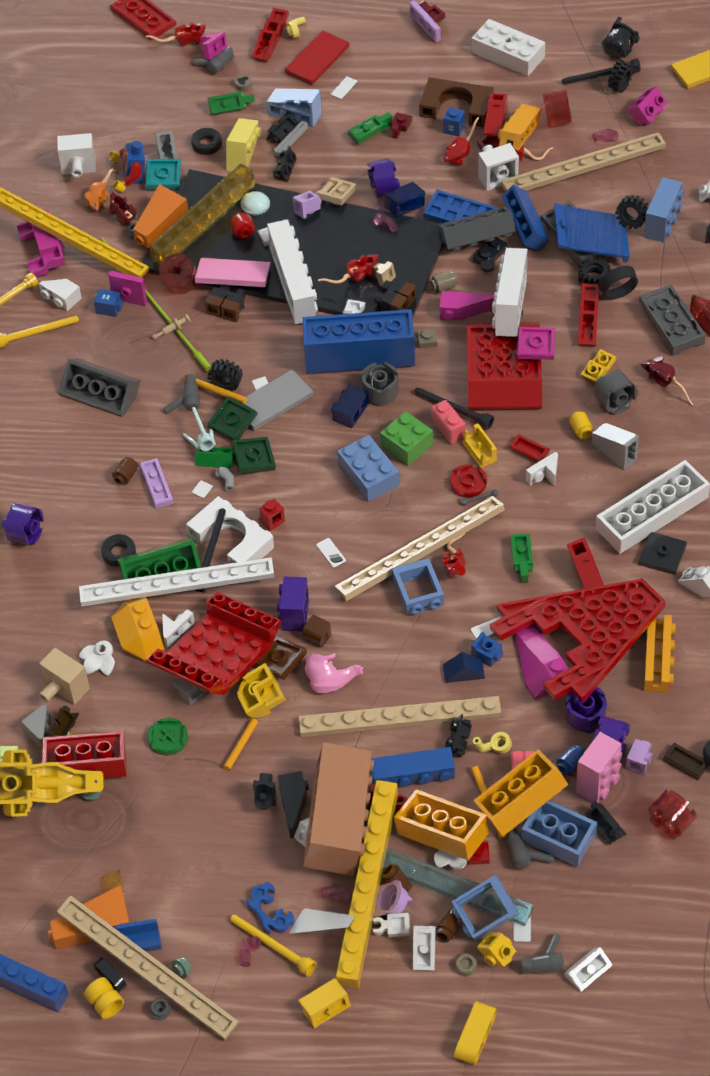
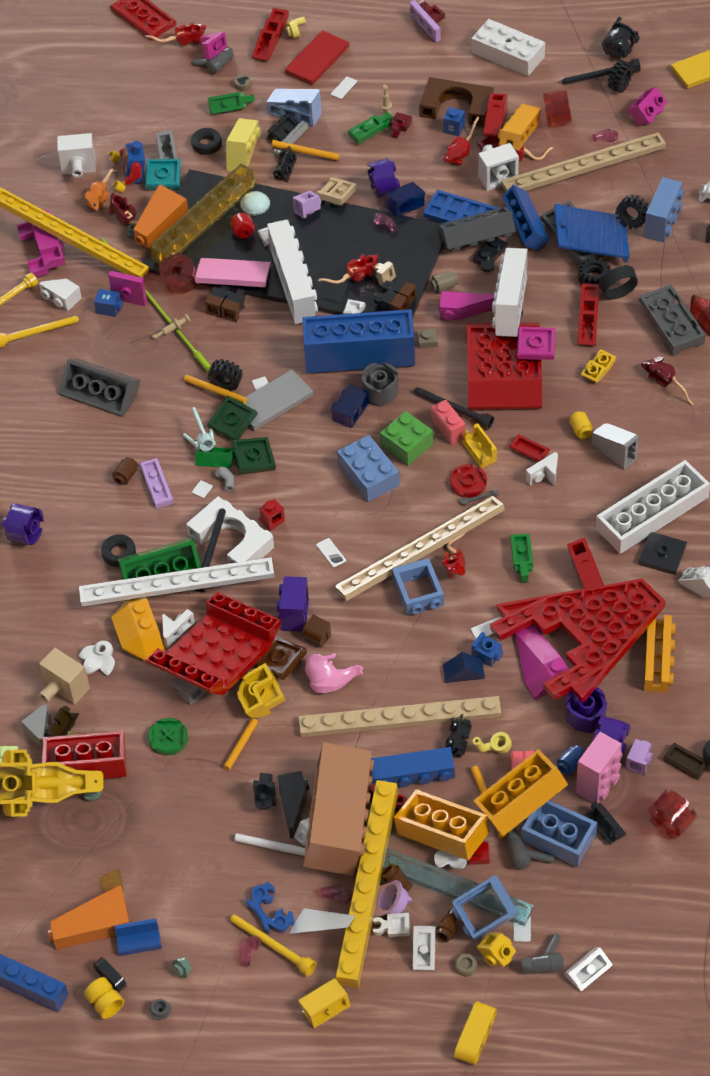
tan plate [57,895,239,1040] -> none
dark grey piece [163,374,200,414] -> none
dark grey brick [595,369,638,414] -> none
none -> white bar [235,833,305,856]
none -> light orange bar [272,140,339,161]
none -> tan piece [381,84,392,115]

